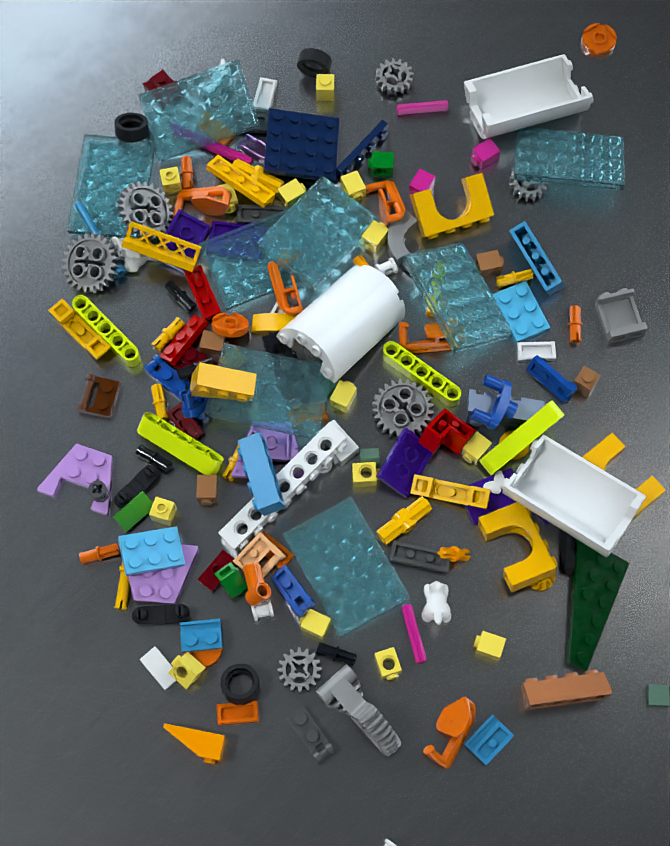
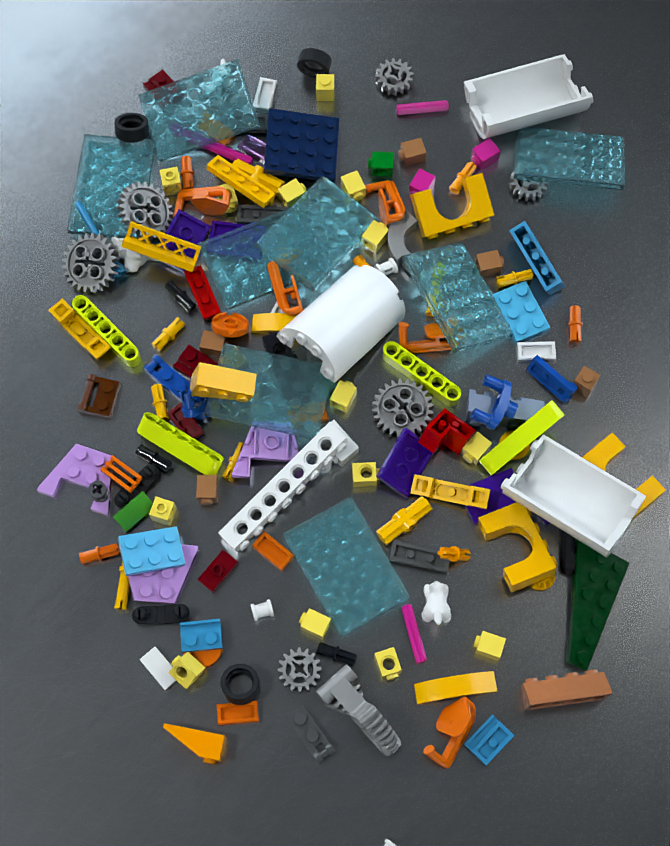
red plate [159,315,209,366] -> none
black axle [177,357,214,380] -> none
green brick [214,562,248,598] -> none
light nougat plate [233,532,286,577] -> none
dark azure brick [237,432,286,516] -> none
orange piece [243,563,271,606] -> none
blue plate [270,565,316,617] -> none
dark blue plate [336,120,388,180] -> none
sand green tile [359,448,380,464] -> none
white sticker [483,470,506,494] -> none
orange tile [581,23,617,56] -> none
light grey panel [595,288,648,344] -> none
sand green tile [647,684,670,707] -> none
none -> orange tile [100,455,143,493]
none -> medium nougat brick [398,138,427,167]
none -> yellow slope [414,671,497,705]
none -> light orange axle [449,162,477,195]

